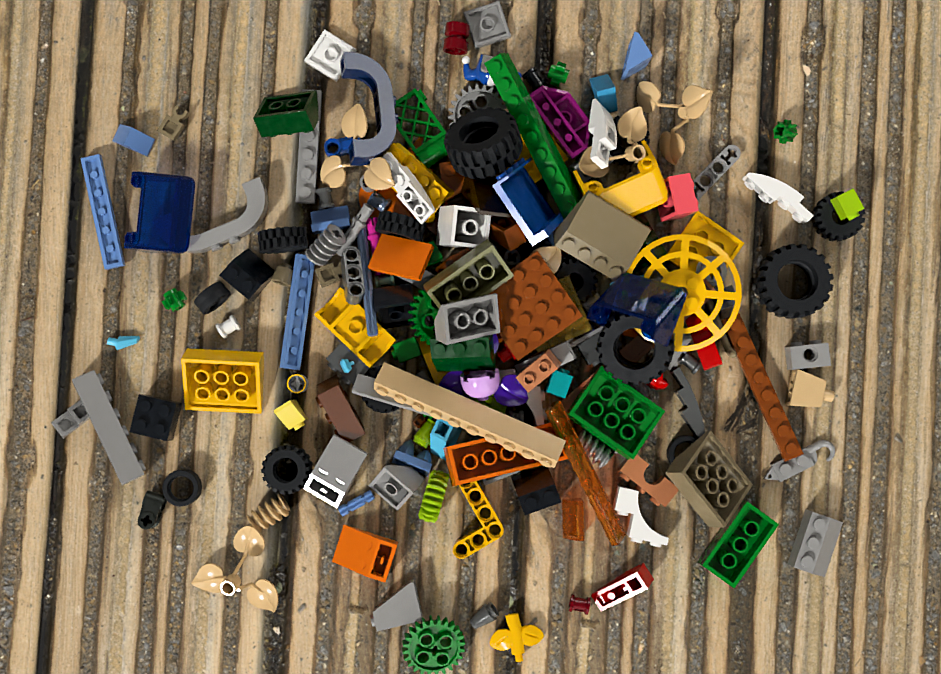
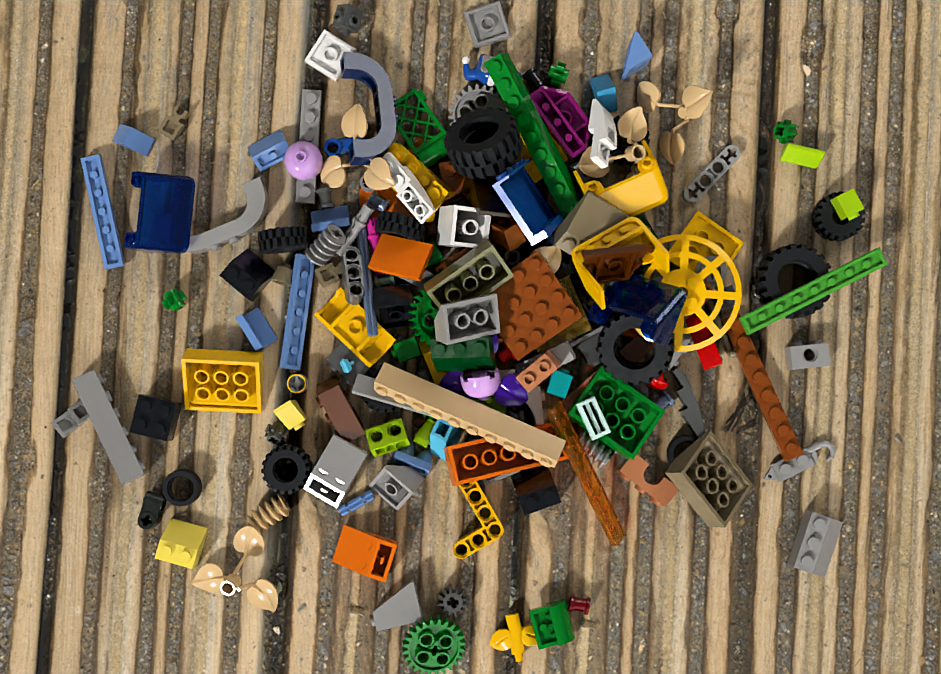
medium azure bar [107,336,140,350] -> none
black tyre [194,281,231,315] -> none
white bush [215,315,241,339] -> none
dark green slope [253,90,319,137] -> none
lime gear [418,470,450,523] -> none
dark red wheel [443,21,470,55] -> none
dark grey cone [469,602,499,629] -> none
clear orange tile [562,498,585,541] -> none
red slope [591,563,654,611] -> none
white arch [613,485,669,547] -> none
coral brick [657,173,699,222] -> none
dark grey bush [679,351,702,374] -> none
green brick [698,500,779,588] -> none
white slope [742,173,814,224] -> none
tan torso [785,369,835,407] -> none
none -> light yellow slope [155,518,208,569]
none -> medium blue panel [236,308,278,351]
none -> medium blue panel [248,130,290,172]
none -> dark grey gear [265,421,289,445]
none -> lavender cylinder [284,141,323,181]
none -> dark grey brick [332,4,364,36]
none -> lime brick [365,418,411,458]
none -> dark grey gear [437,584,469,618]
none -> green brick [528,598,575,650]
none -> yellow windscreen [571,217,670,310]
none -> light aqua tile [575,396,611,441]
none -> reddish brown wing [581,243,655,283]
none -> sand blue bush [652,391,676,410]
none -> bright green tile [739,247,888,335]
none -> lime slope [780,143,825,169]

